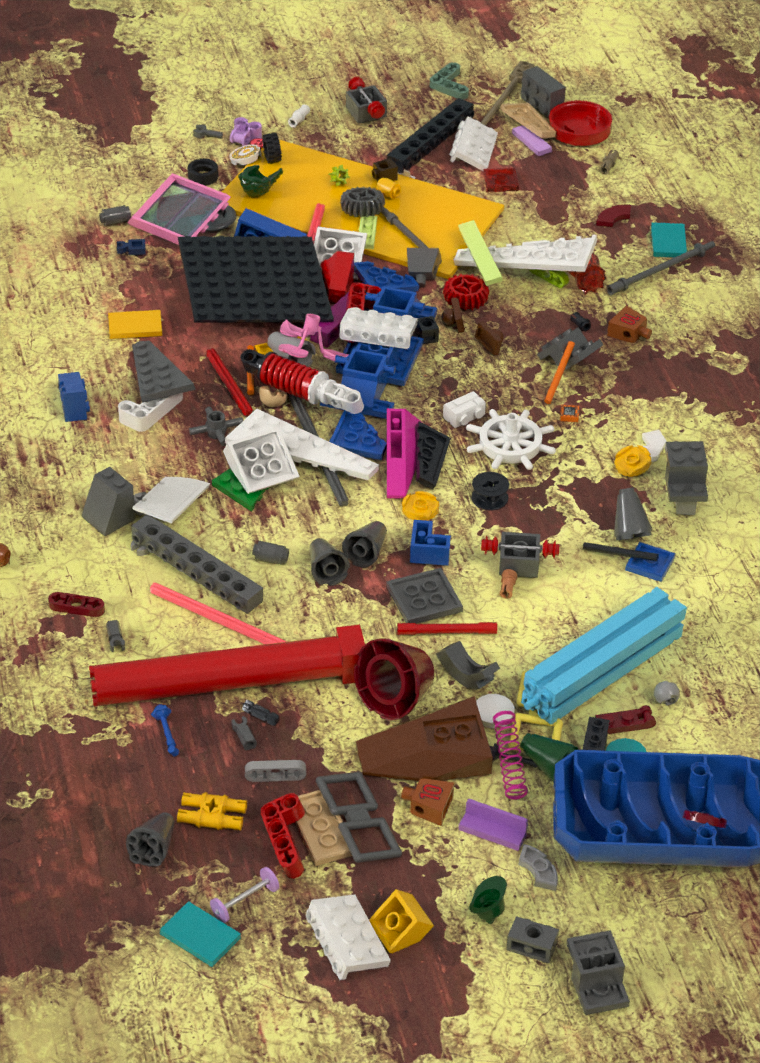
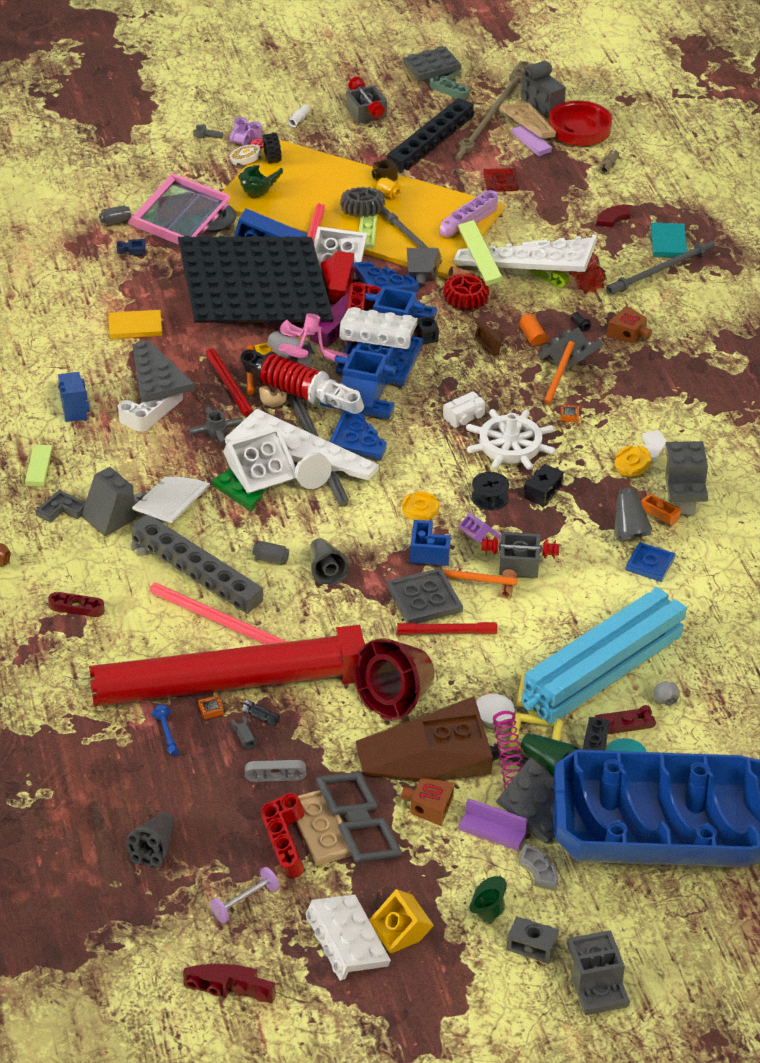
dark grey bar [106,620,125,652] -> none
teal tile [160,901,241,967] -> none
yellow pin [177,792,247,831] -> none
black tyre [187,158,219,186] -> none
lime gear [329,165,350,186] -> none
dark grey cone [342,521,387,567] -> none
dark pink wedge [386,408,421,499] -> none
black wing [416,421,451,490] -> none
dark grey arch [436,641,500,690] -> none
reddish brown tile [441,297,465,333] -> none
white bracket [449,117,498,172] -> none
black bar [583,542,659,561] -> none
dark red tile [683,810,727,828] -> none
none -> yellowish green tile [25,444,53,487]
none -> dark grey tile [35,490,86,523]
none -> dark red slope [183,964,276,1004]
none -> tile [198,696,224,719]
none -> white tile [295,452,332,489]
none -> dark grey plate [403,46,462,81]
none -> lavender piece [440,190,498,238]
none -> orange bar [443,569,518,586]
none -> nougat pin [448,266,475,278]
none -> medium lavender panel [458,512,502,543]
none -> dark grey plate [496,757,555,843]
none -> orange brick [519,313,548,346]
none -> dark grey head [524,61,552,82]
none -> black brick [524,464,564,507]
none -> orange brick [641,493,681,526]

